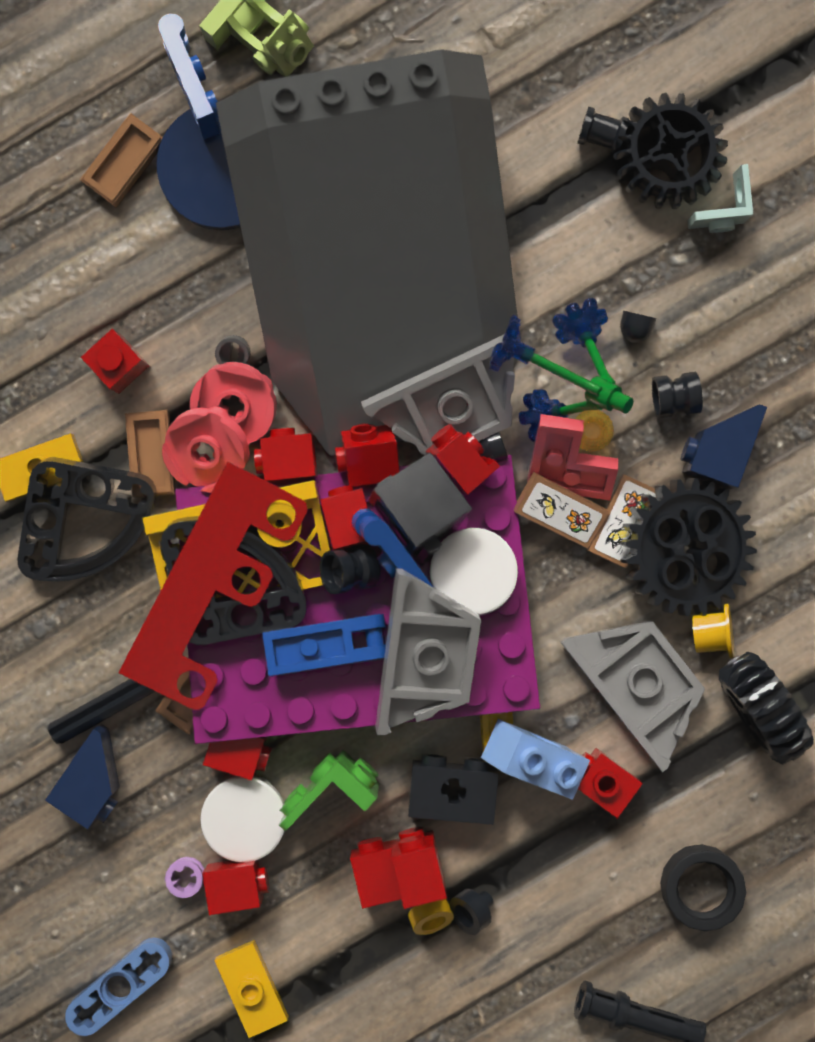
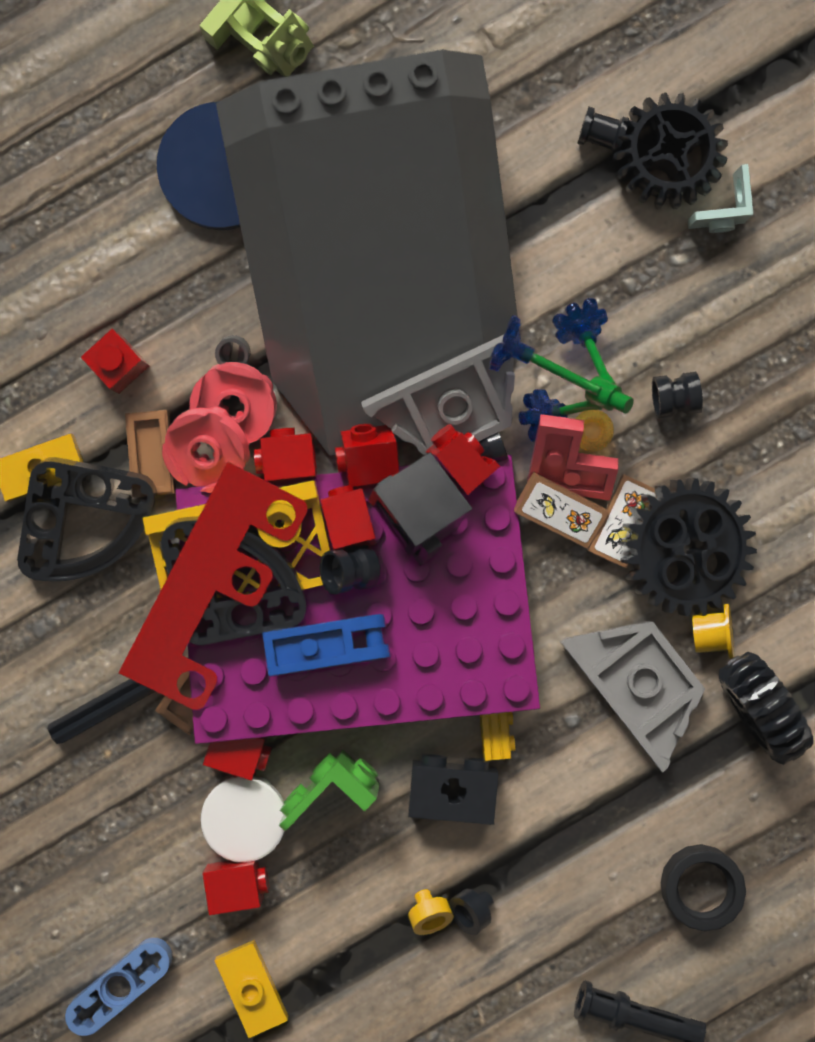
dark blue slope [45,724,120,829] -> none
medium nougat tile [80,113,163,208] -> none
plate [158,14,219,140] -> none
lavender bush [165,857,205,898] -> none
red brick [350,827,447,909] -> none
blue plate [352,508,433,587] -> none
light grey wing [375,569,481,735] -> none
white tile [430,528,518,616] -> none
light blue brick [481,719,590,800] -> none
red brick [578,748,643,818] -> none
black hinge [620,311,656,343] -> none
dark blue slope [680,404,767,489] -> none

